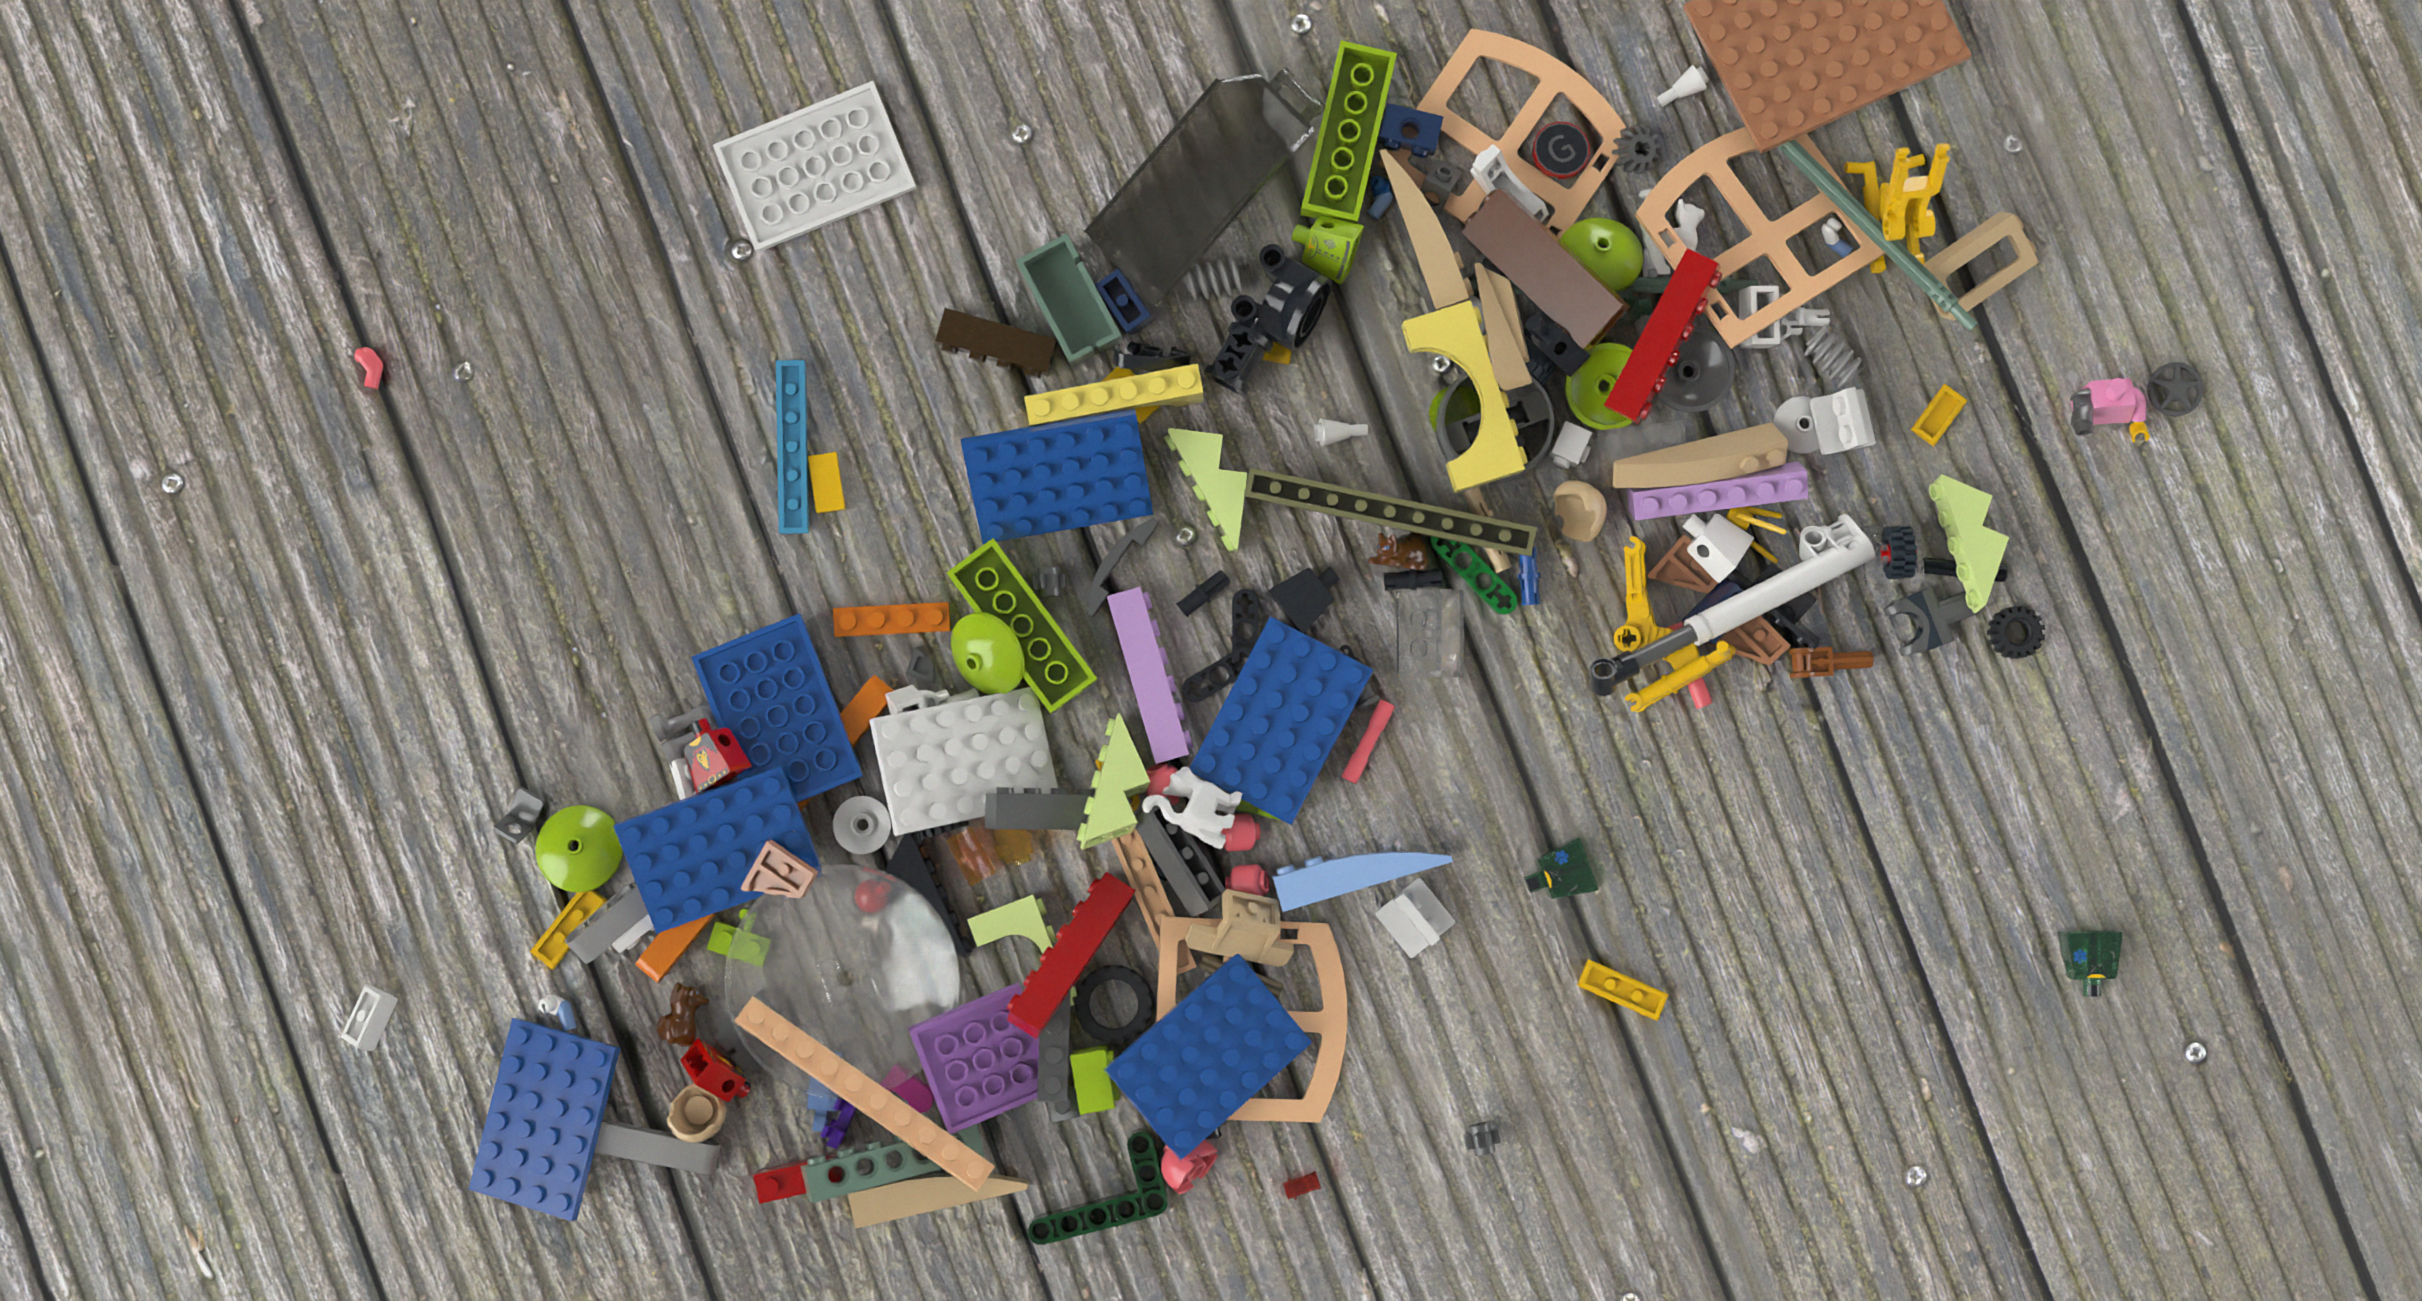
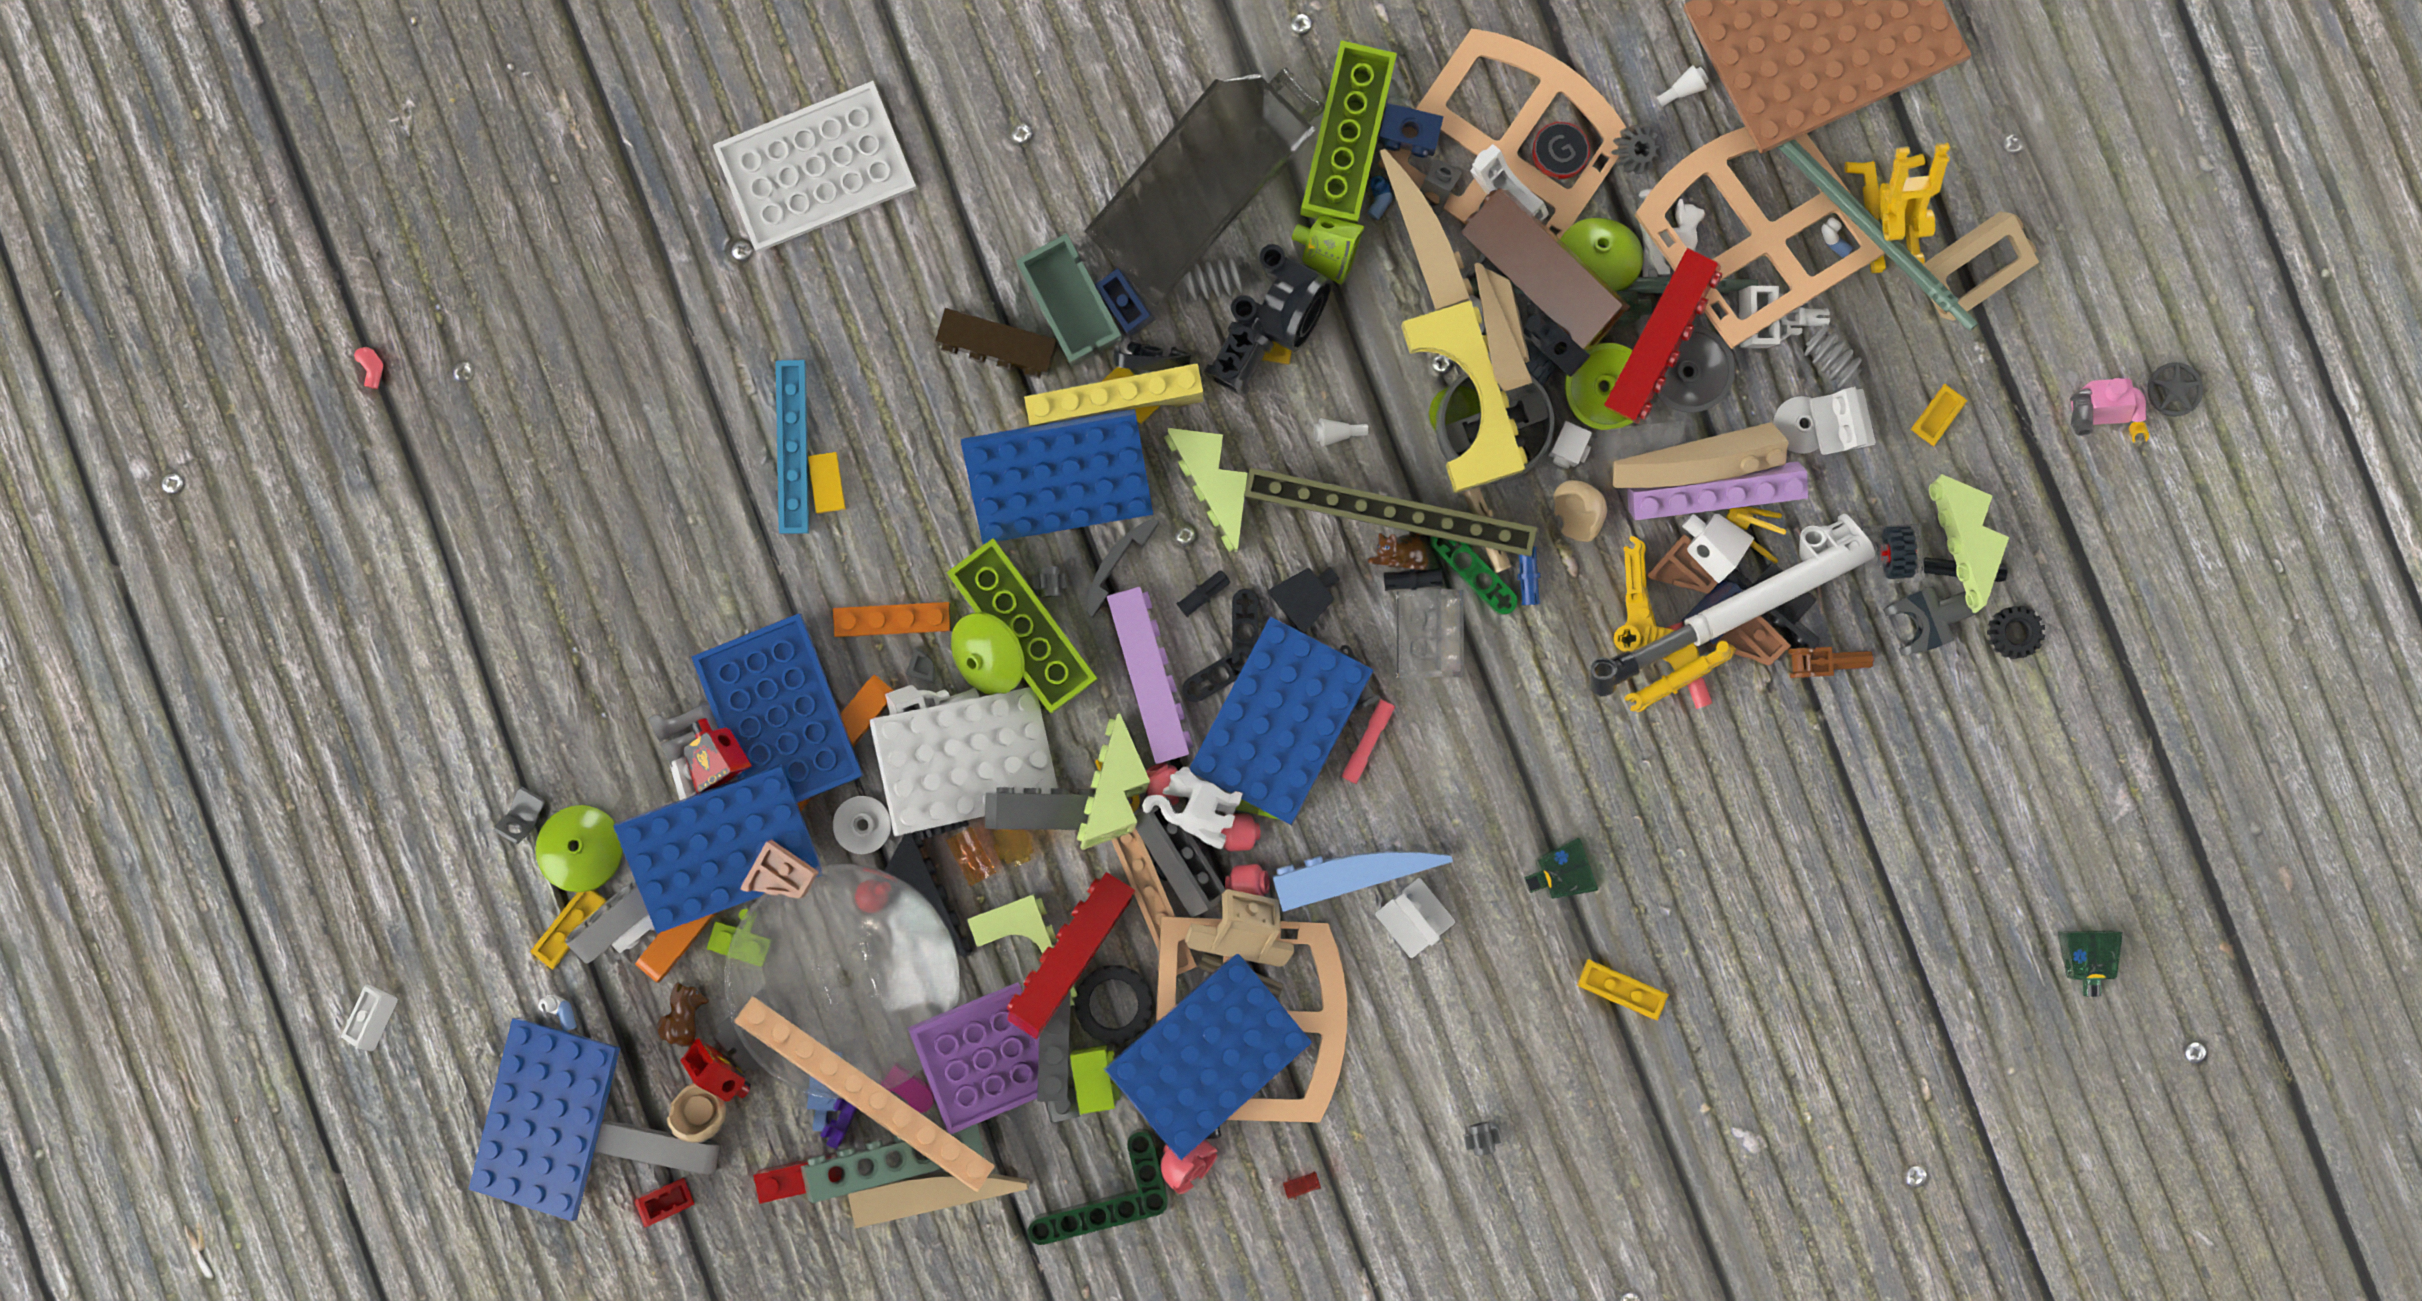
none -> red slope [634,1177,695,1228]

